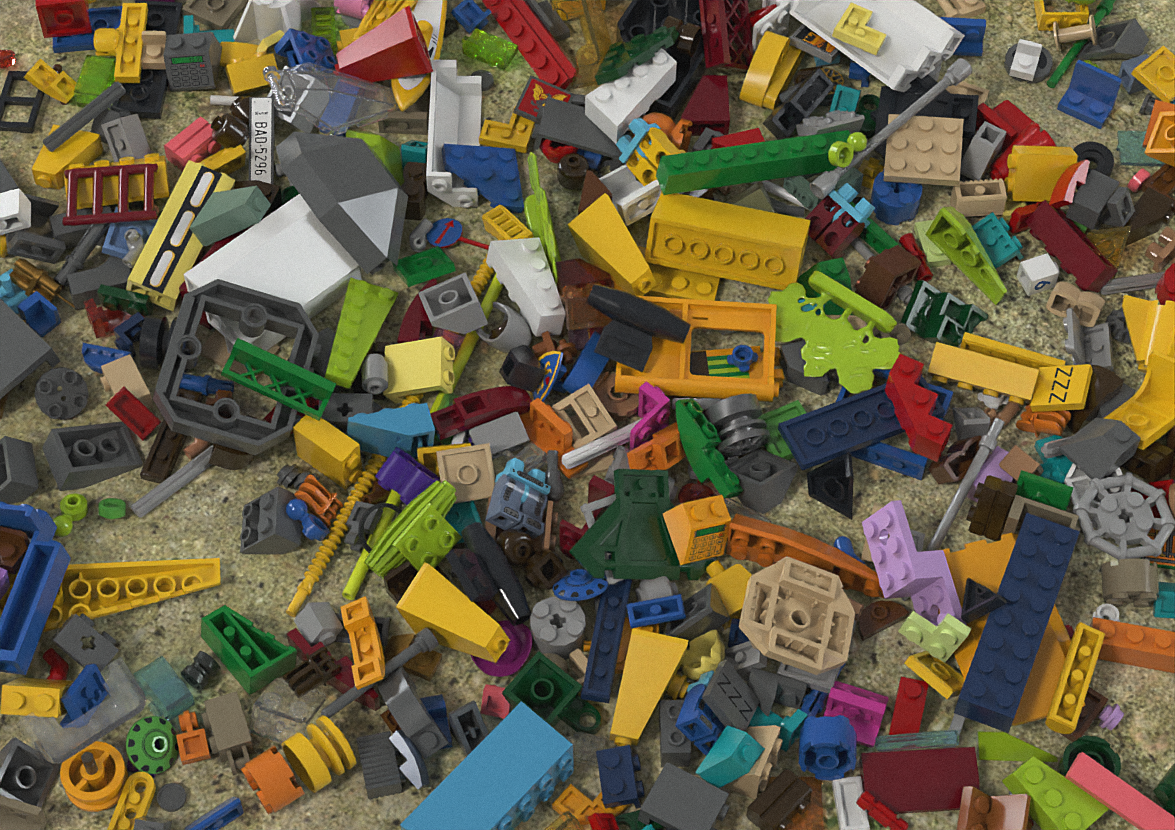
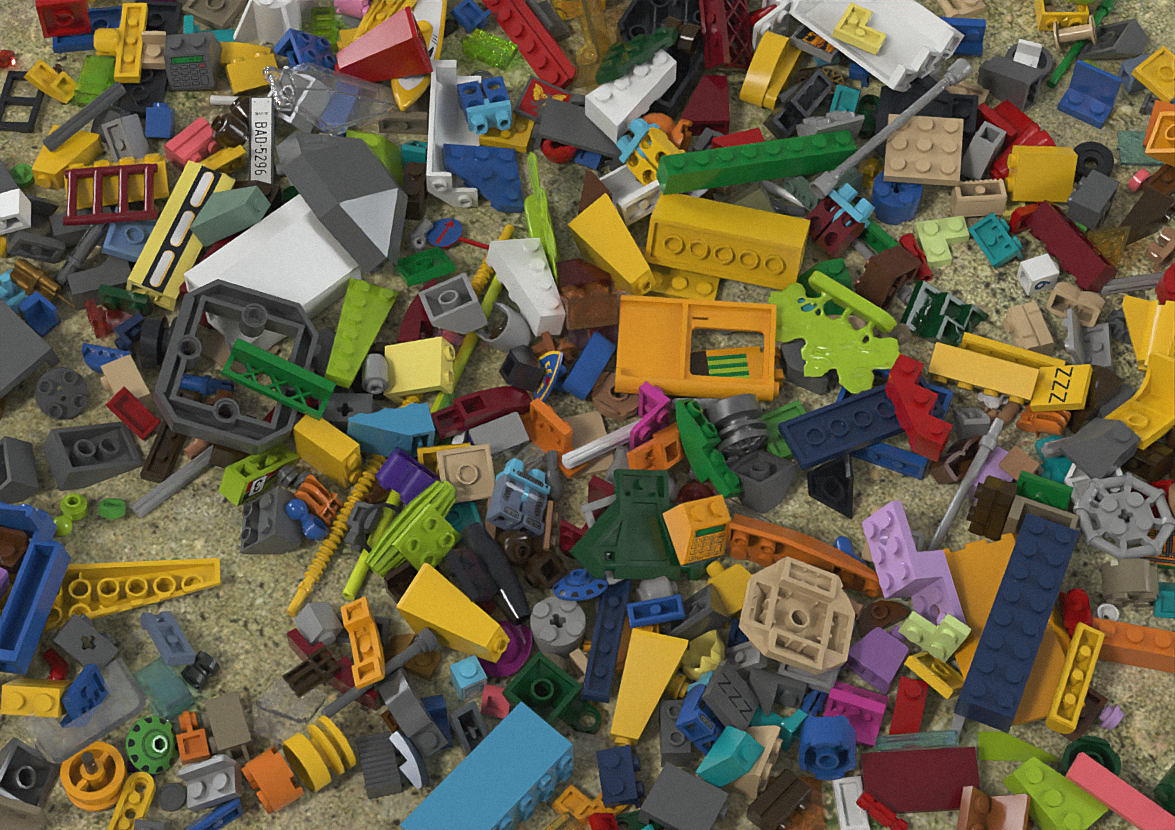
light grey arm [122,229,145,268] -> none
green wedge [201,605,297,695] -> none
light yellow tile [256,30,284,54] -> none
yellow slope [482,205,534,240] -> none
tan plate [552,384,617,449] -> none
dark brown head [557,153,589,190] -> none
black plate [586,284,691,372] -> none
blue plate [727,345,758,372] -> none
lime plate [828,132,867,168] -> none
lime wedge [925,206,1007,305] -> none
black tile [961,578,1007,624] -> none
red slope [1049,159,1090,209] -> none
dark grey bracket [1101,187,1135,227] -> none
none -> bright green tile [9,164,35,189]
none -> sand blue plate [140,611,196,666]
none -> blue brick [145,103,175,139]
none -> light grey bracket [178,754,242,812]
none -> lime slope [218,442,299,507]
none -> medium azure brick [450,655,487,703]
none -> hips [457,76,513,135]
none -> medium lavender torso [845,626,909,695]
none -> dark grey slope [977,55,1044,113]
none -> tan brick [1003,301,1055,356]
none -> red hips [1058,588,1093,638]

